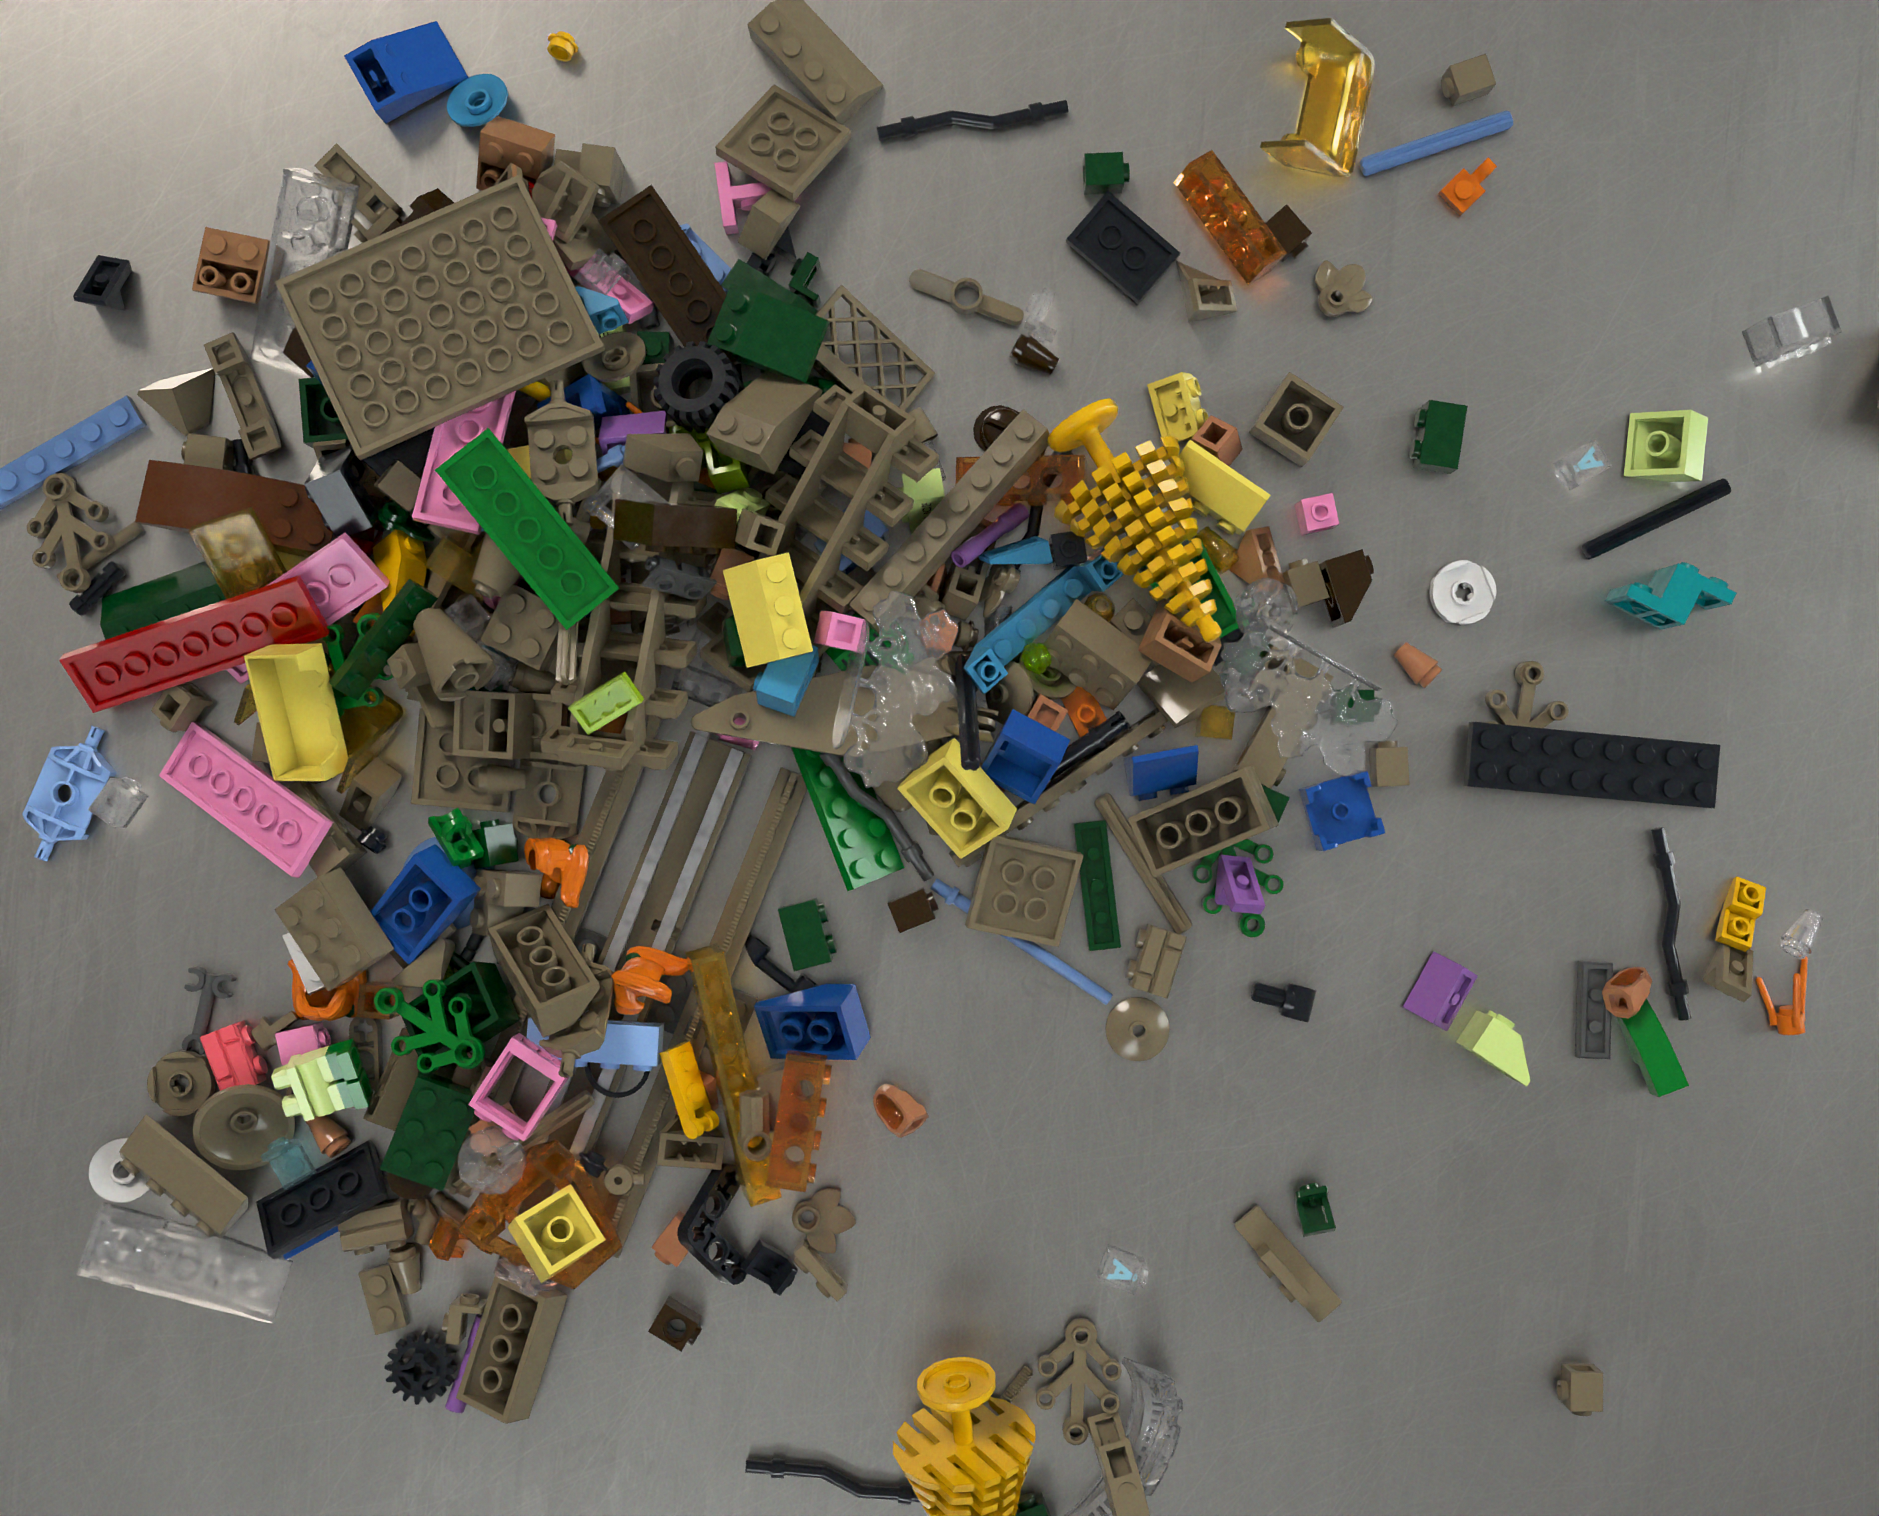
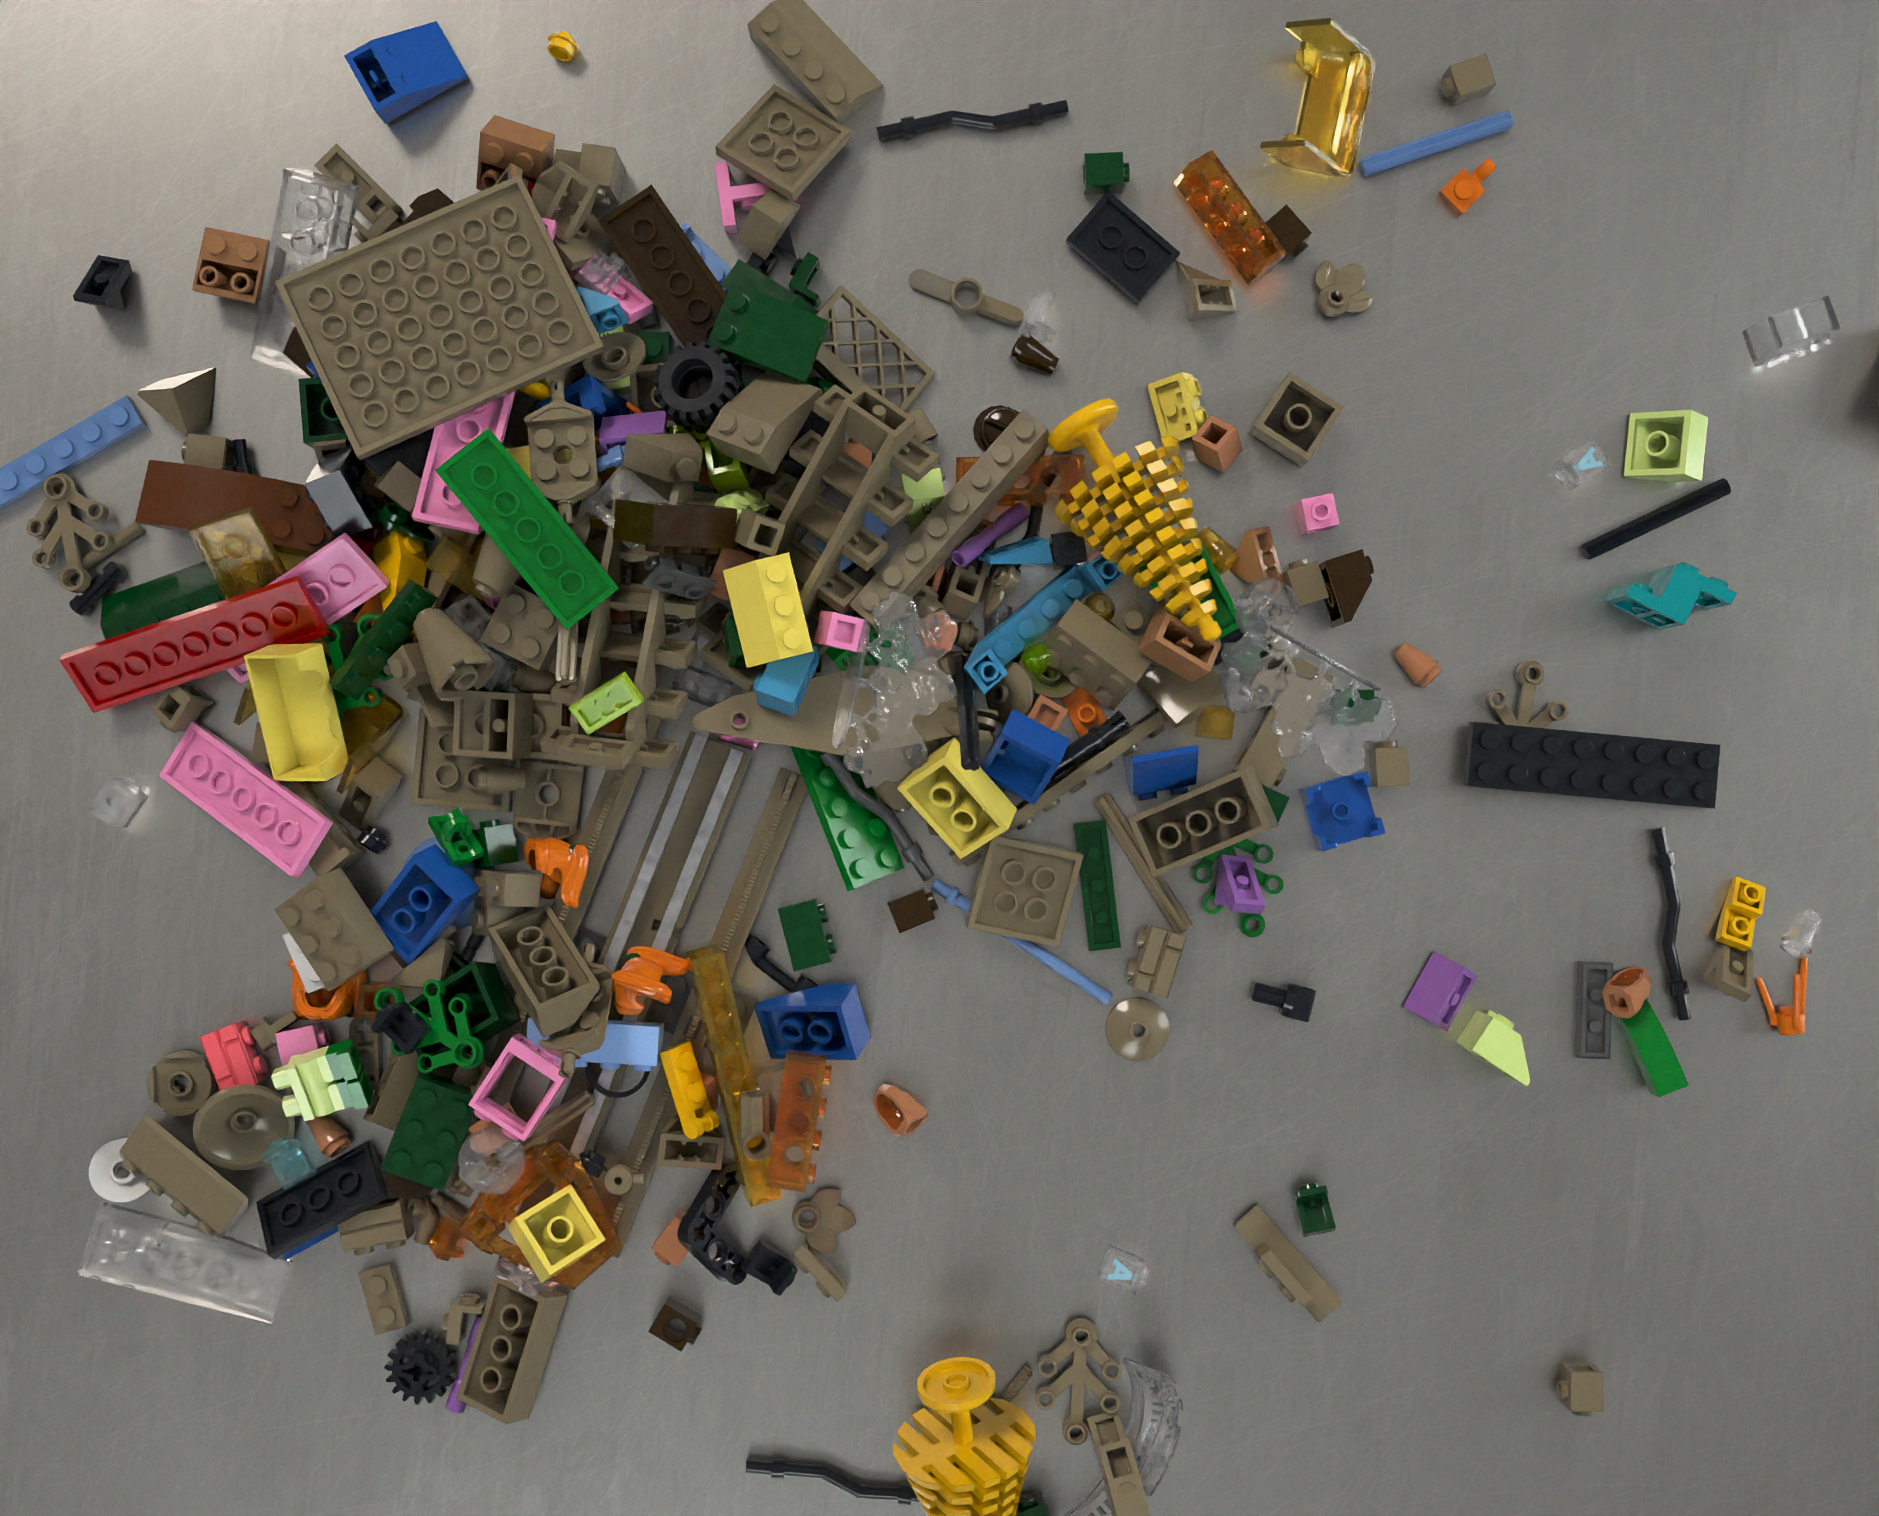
light blue plate [22,725,117,861] -> none
dark grey bar [182,967,237,1054] -> none
dark tan slope [204,332,281,461] -> none
dark tan cone [387,1243,421,1295] -> none
dark azure dish [447,74,508,127] -> none
light yellow slope [1174,440,1271,535] -> none
dark green brick [1409,400,1468,474] -> none
white plate [1430,560,1497,625] -> none
none -> black bracket [370,1002,432,1054]

